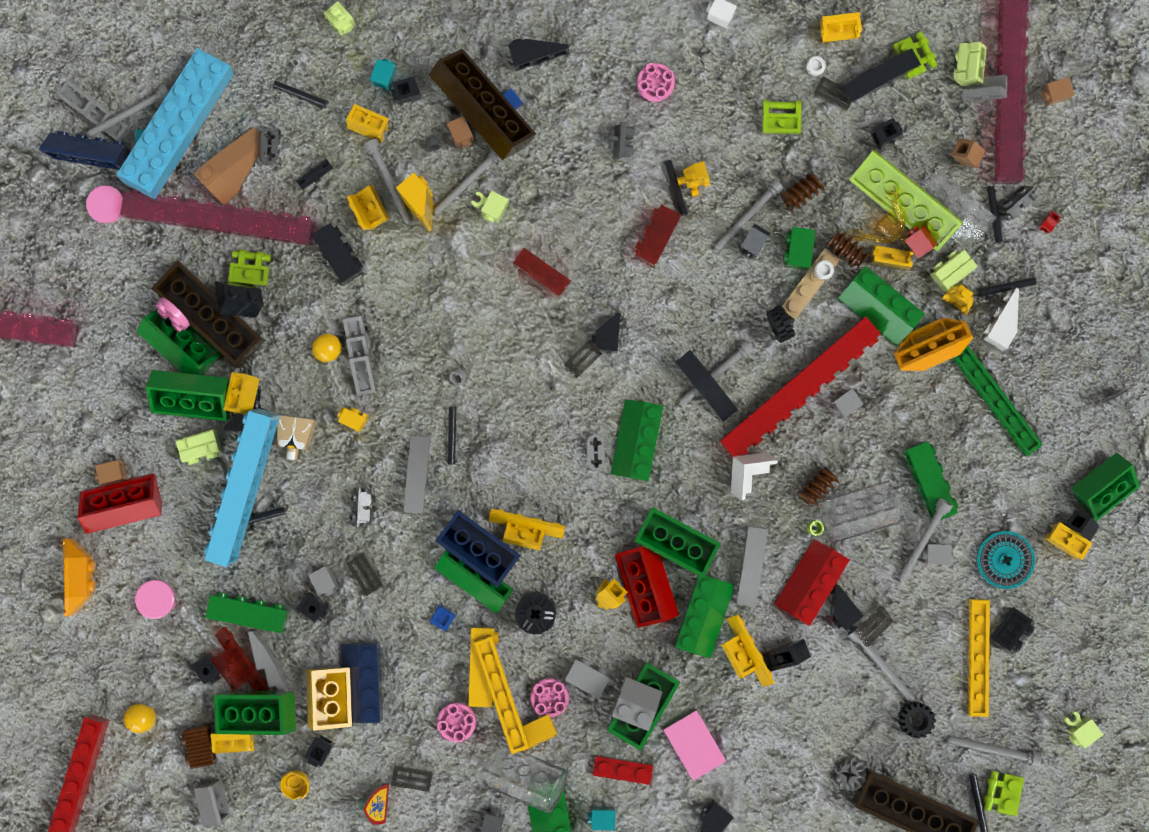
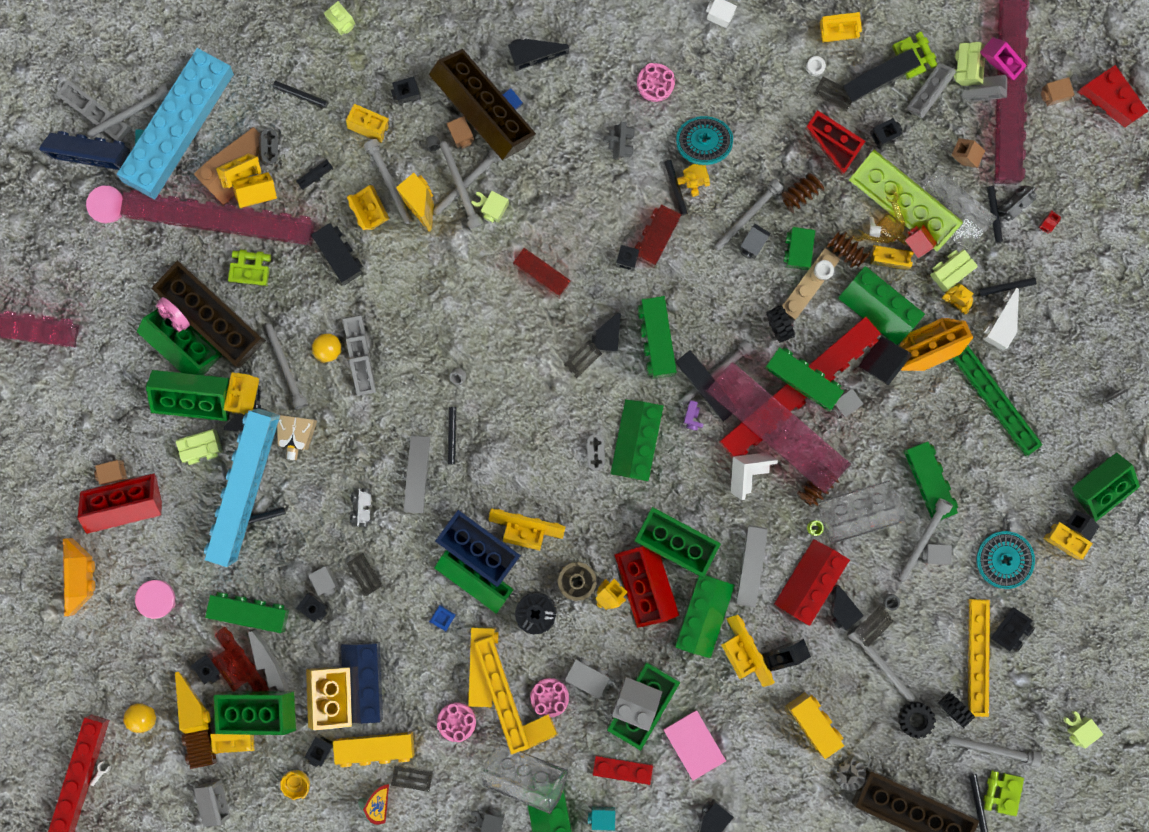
black slope [215,281,264,318] -> none
yellow brick [337,407,369,432] -> none
teal brick [370,58,397,91] -> none
lime plate [762,99,802,134] -> none
none -> white hand [90,761,111,786]
none -> yellow slope [175,672,210,734]
none -> yellow hinge [216,153,261,188]
none -> yellow hinge [231,172,277,208]
none -> light grey piece [265,323,308,410]
none -> yellow brick [333,732,415,767]
none -> light grey piece [440,141,483,229]
none -> dark tan brick [558,561,597,601]
none -> black bracket [616,245,639,271]
none -> green brick [637,296,677,379]
none -> piece [676,116,733,165]
none -> medium lavender bracket [683,400,704,431]
none -> clear pink plate [706,362,851,494]
none -> green brick [764,347,844,411]
none -> yellow brick [786,692,844,759]
none -> red wedge [806,110,866,176]
none -> black tile [859,336,912,386]
none -> white hand [869,217,881,237]
none -> dark grey hinge [883,594,900,610]
none -> light grey tile [906,62,956,118]
none -> black tyre [938,692,975,728]
none -> dark pink slope [980,37,1027,80]
none -> red wedge [1077,65,1149,127]

